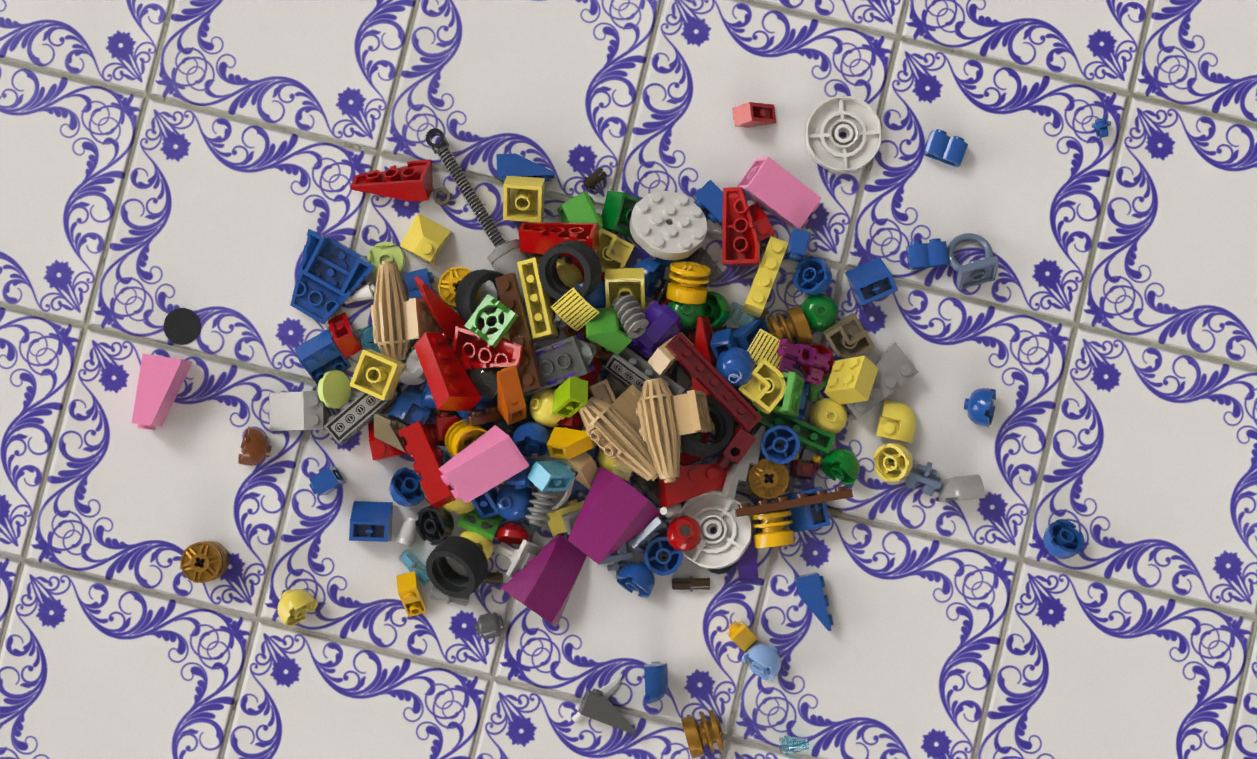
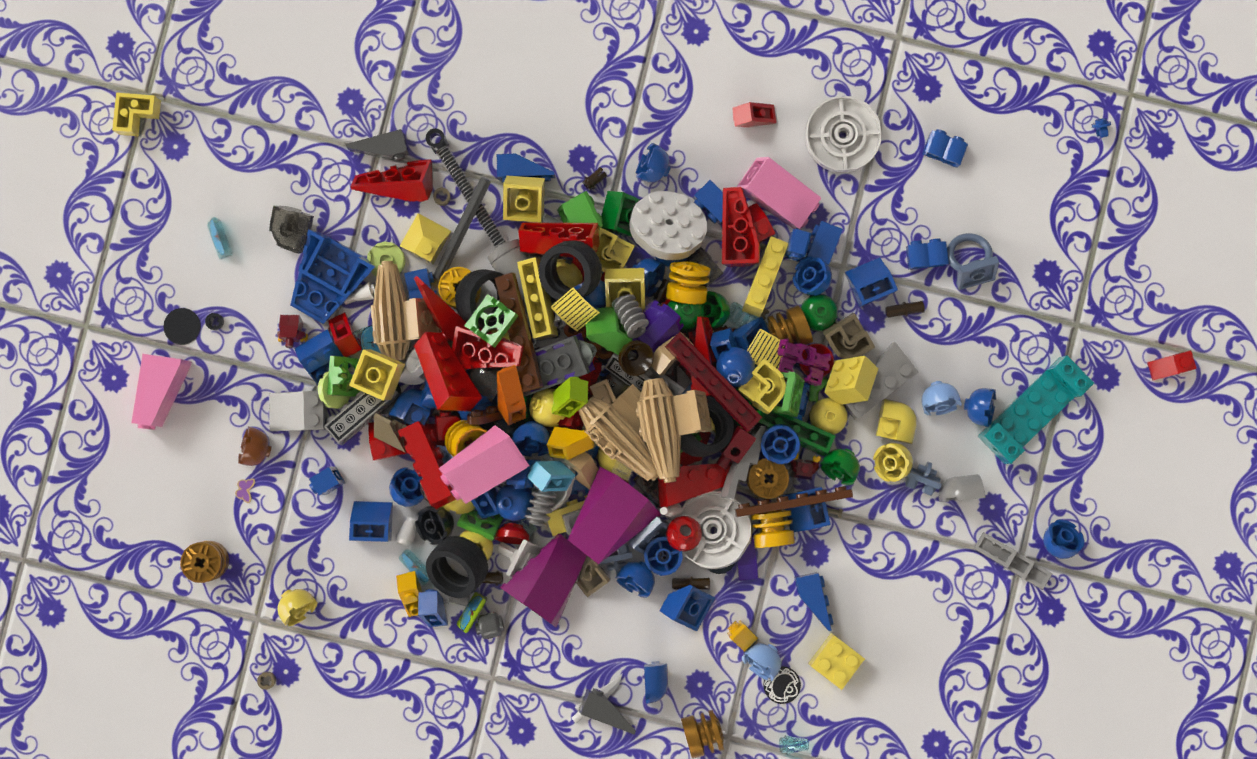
none -> light yellow brick [112,92,161,136]
none -> black bush [205,313,224,330]
none -> clear light blue slope [207,217,233,259]
none -> medium lavender sticker [235,479,255,503]
none -> dark tan bush [257,671,276,690]
none -> clear smoke brick [269,206,314,254]
none -> dark red piece [277,315,308,348]
none -> bright green piece [327,356,360,397]
none -> dark grey slope [346,129,410,161]
none -> blue slope [418,589,448,627]
none -> dark grey axle [433,177,491,280]
none -> slope [457,592,487,633]
none -> dark tan slope [576,556,611,597]
none -> dark brown piece [618,340,654,376]
none -> blue cylinder [636,143,671,182]
none -> blue slope [659,585,715,631]
none -> black sticker [763,666,801,704]
none -> blue brick [806,221,843,265]
none -> light yellow brick [808,633,865,690]
none -> dark brown axle [885,301,925,318]
none -> light blue cylinder [922,381,962,416]
none -> light grey slope [973,532,1053,590]
none -> teal plate [978,355,1095,464]
none -> slope [1147,350,1197,381]

